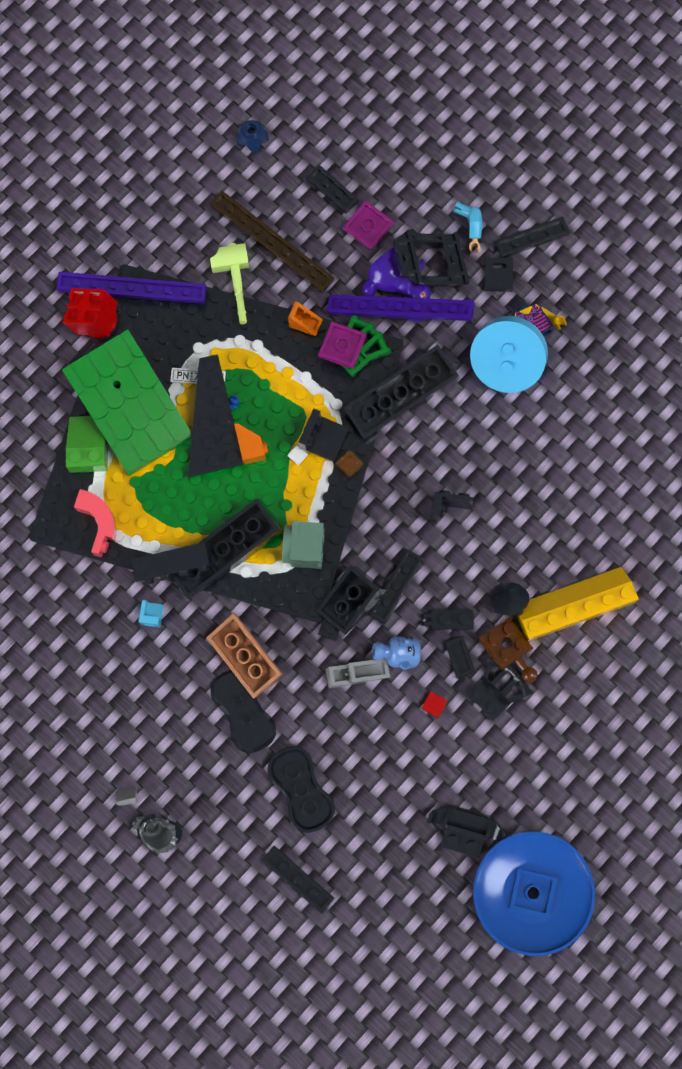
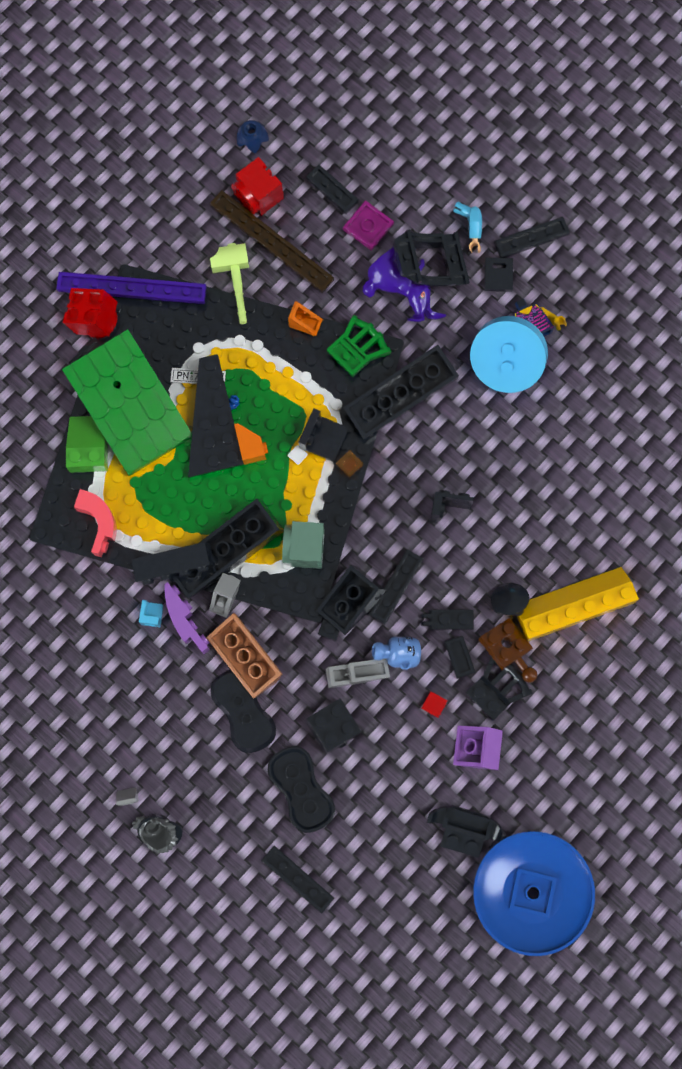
magenta plate [318,321,367,369] -> none
dark purple plate [327,295,475,321] -> none
none -> medium lavender slope [164,582,210,654]
none -> light grey slope [209,573,241,618]
none -> red piece [231,157,284,216]
none -> black brick [306,698,361,755]
none -> medium lavender slope [453,726,503,770]

